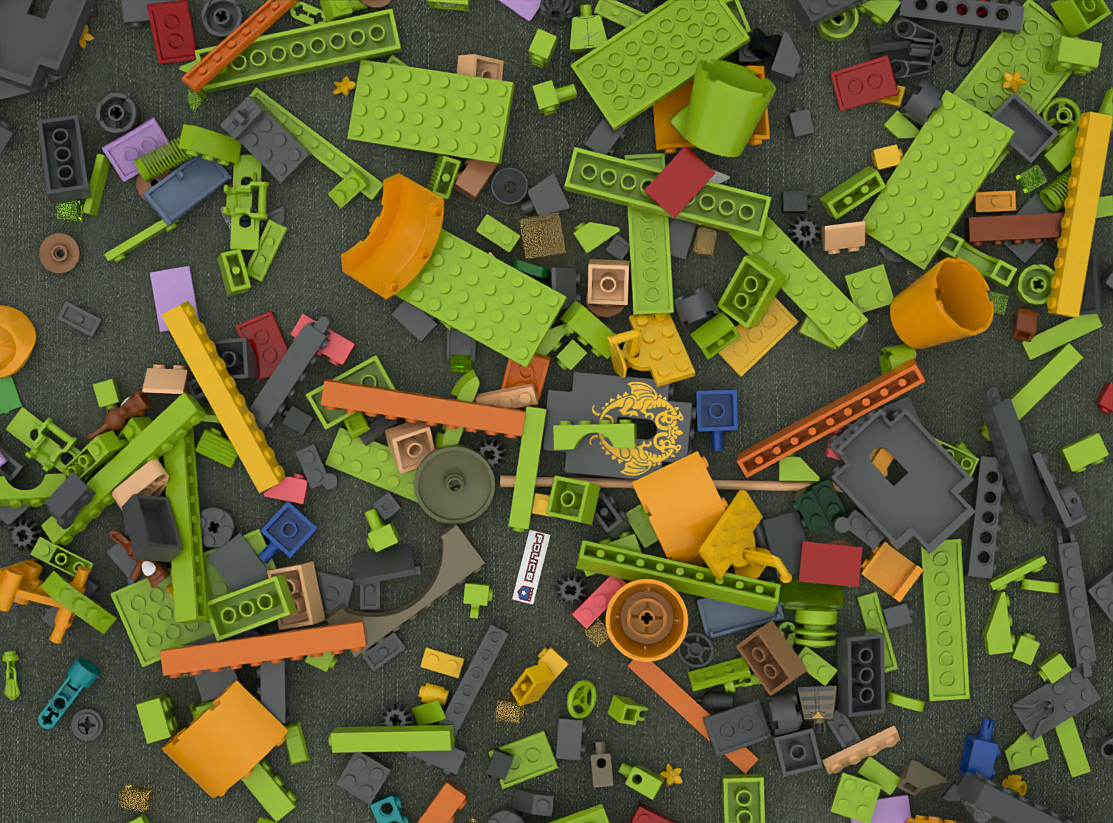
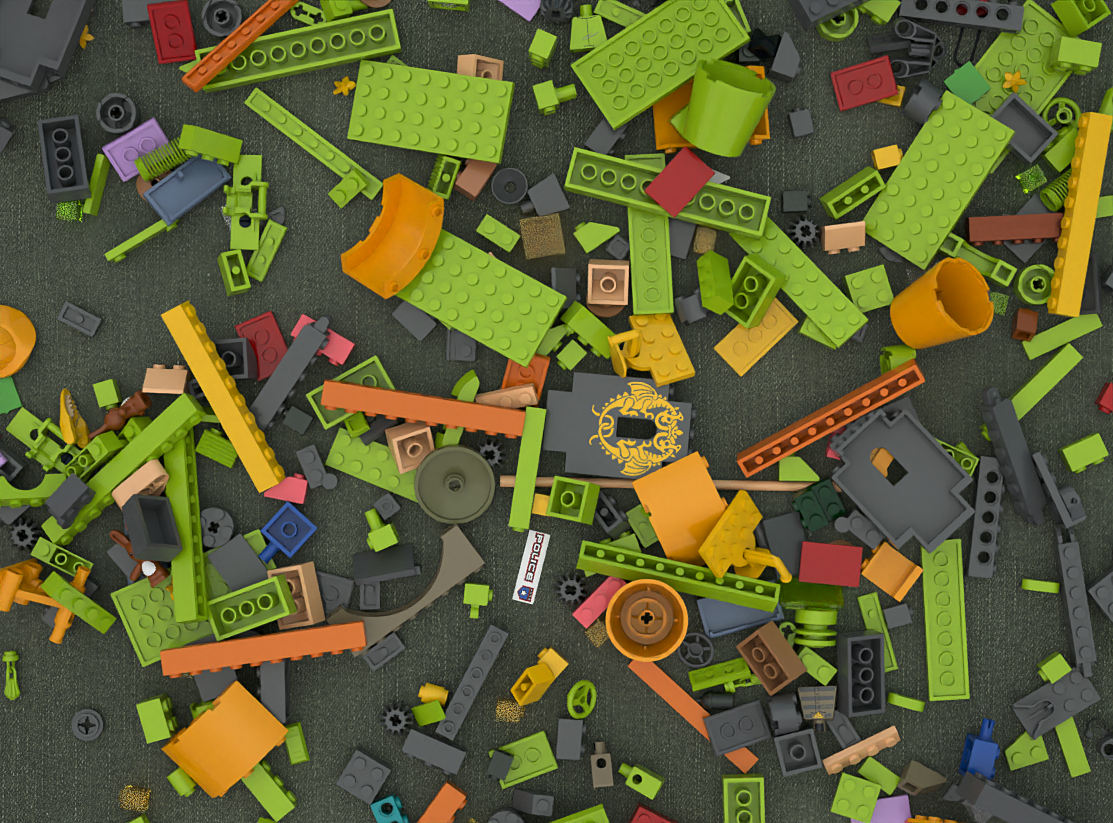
teal beam [38,657,100,729] -> none
medium nougat dish [39,233,80,273] -> none
lavender tile [150,266,200,332] -> none
clear neon green tile [187,88,207,112] -> none
dark grey hinge [220,96,313,183] -> none
lime brick [305,651,338,672] -> none
lime brick [329,725,455,753] -> none
yellow plate [420,647,464,678] -> none
clear neon green tile [451,354,472,374] -> none
green beam [512,259,550,280] -> none
lime arch [553,420,637,450] -> none
lime brick [608,695,648,725] -> none
yellow plant [659,764,682,786] -> none
lime brick [690,311,740,360] -> none
blue brick [695,390,738,451] -> none
lime tile [883,110,920,139] -> none
light orange plate [974,190,1016,213] -> none
lime slope [983,590,1015,655] -> none
lime plate [986,554,1047,591] -> none
yellow gear [1002,774,1027,796] -> none
lime brick [1008,632,1040,665] -> none
none -> yellow animal [59,388,91,449]
none -> lime brick [166,767,197,797]
none -> lime brick [697,250,734,315]
none -> bright green piece [943,61,991,105]

